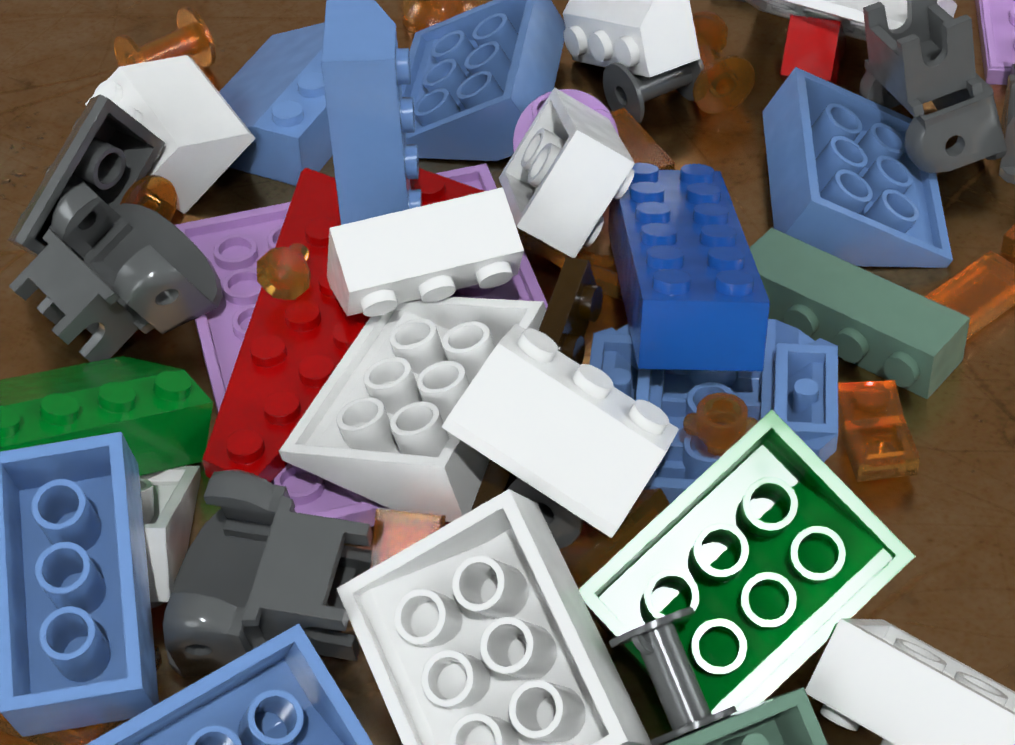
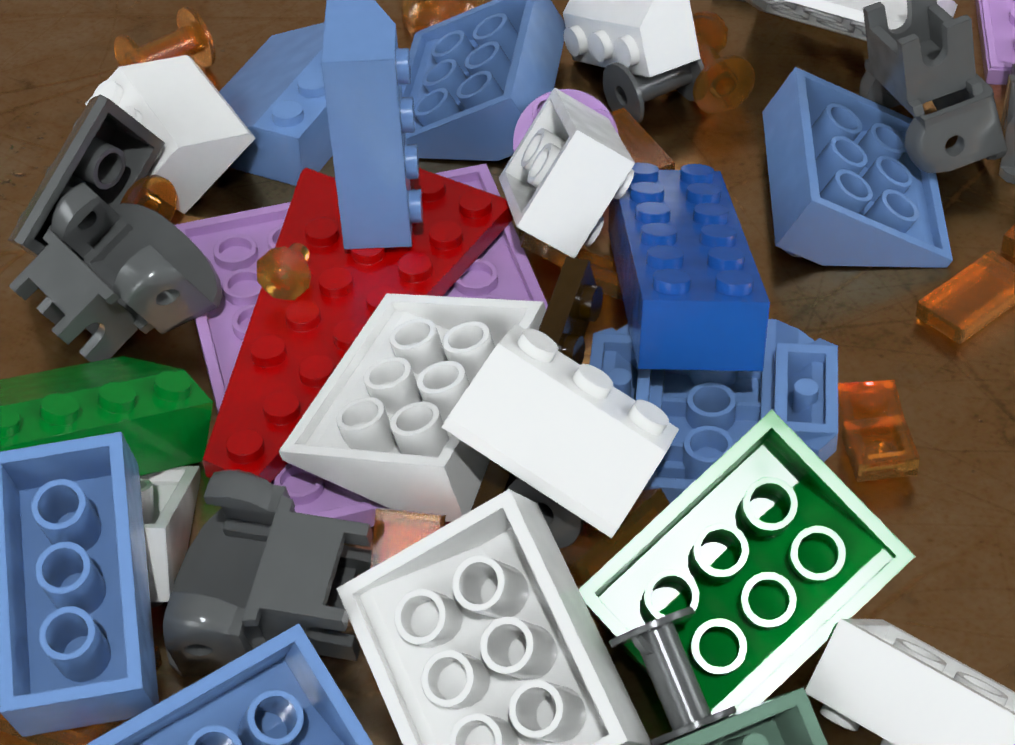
white slope [327,187,524,317] -> none
clear orange plate [683,393,758,456] -> none
sand green brick [750,227,970,399] -> none
red slope [780,15,846,84] -> none

